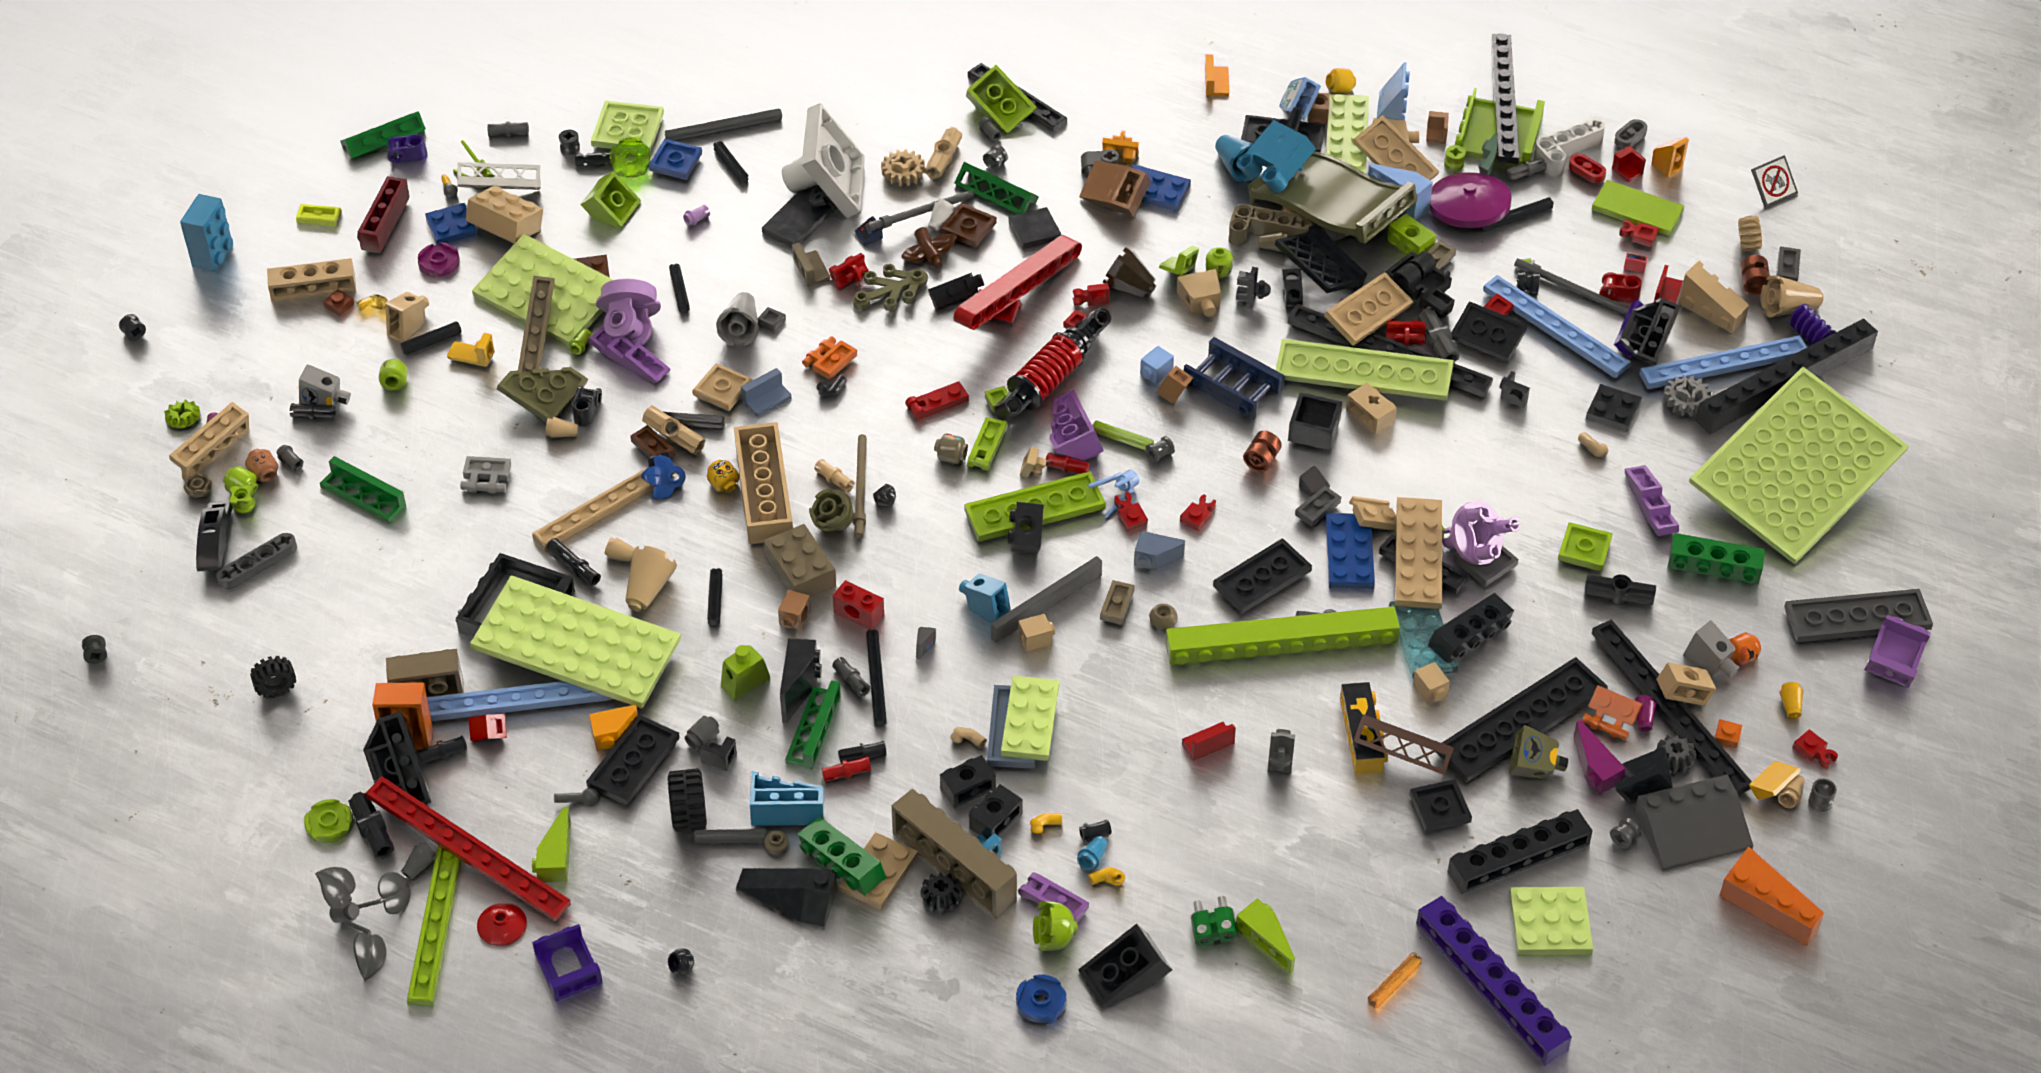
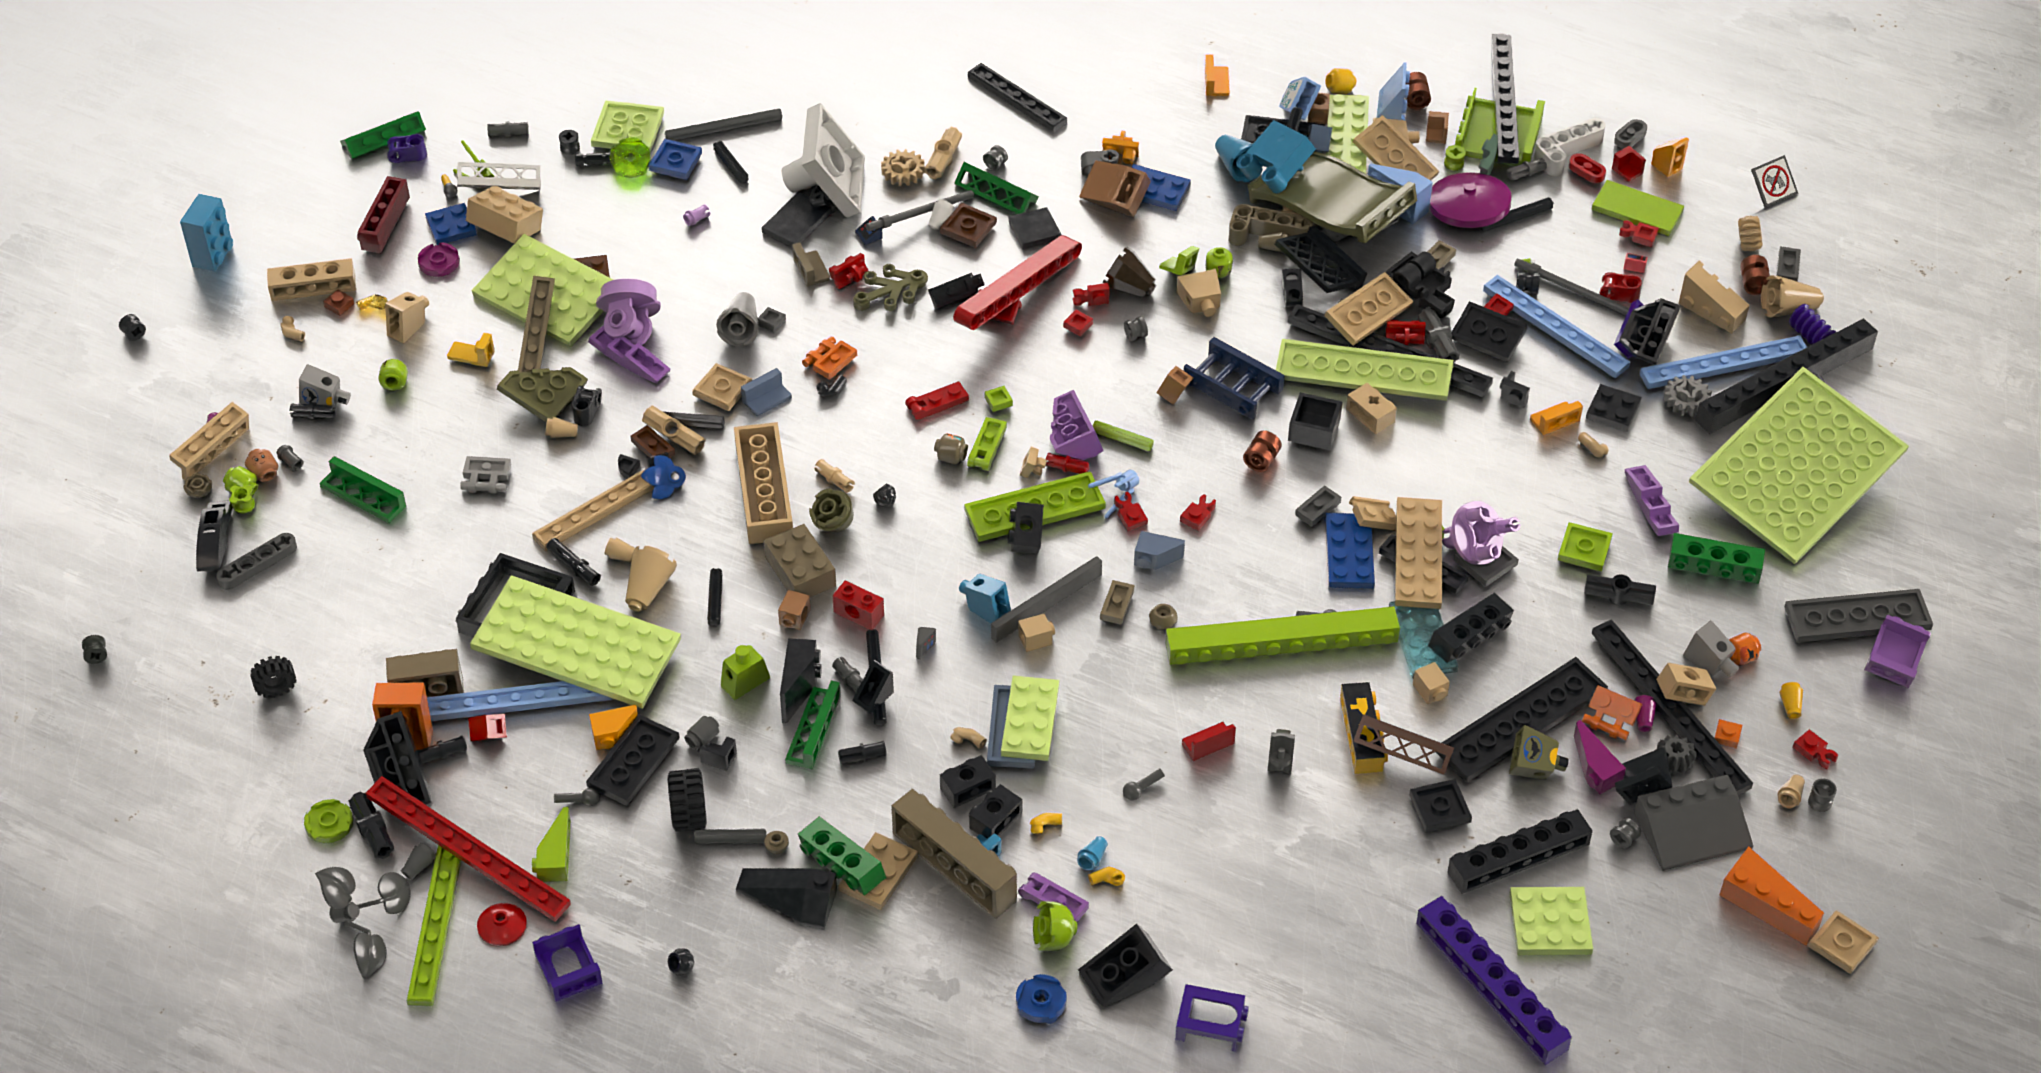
lime gear [164,399,200,428] -> none
neon yellow tile [295,204,342,227] -> none
black axle [400,321,462,355] -> none
lime pin [569,328,592,355] -> none
lime slope [580,171,642,228] -> none
black axle [669,263,690,313] -> none
yellow head [706,460,740,493] -> none
dark azure wedge [750,771,825,826] -> none
red pin [821,756,872,783] -> none
dark tan bar [852,434,867,539] -> none
reddish brown plant [901,227,957,269] -> none
black gear [920,871,962,914] -> none
lime slope [966,64,1037,134] -> none
dark grey pin [978,117,1002,142] -> none
piece [994,307,1112,421] -> none
black pin [1079,819,1112,842] -> none
light blue brick [1140,346,1174,384] -> none
dark grey bush [1146,436,1175,463] -> none
green piece [1191,896,1238,946] -> none
black plate [1213,538,1312,614] -> none
black hips [1236,267,1271,309] -> none
lime slope [1236,898,1295,974] -> none
black slope [1299,466,1330,496] -> none
clear orange axle [1367,952,1422,1008] -> none
lime brick [1387,214,1436,255] -> none
red panel [1654,265,1683,303] -> none
yellow slope [1749,761,1800,800] -> none
none -> tan arm [281,316,305,342]
none -> black tile [618,454,640,479]
none -> black slope [852,660,894,713]
none -> dark grey bar [1123,768,1165,800]
none -> dark grey wheel [1124,316,1148,341]
none -> dark purple panel [1175,984,1249,1052]
none -> sand blue slope [1308,124,1333,153]
none -> copper wheel [1405,72,1432,110]
none -> light orange panel [1530,401,1583,435]
none -> tan plate [1808,910,1879,974]

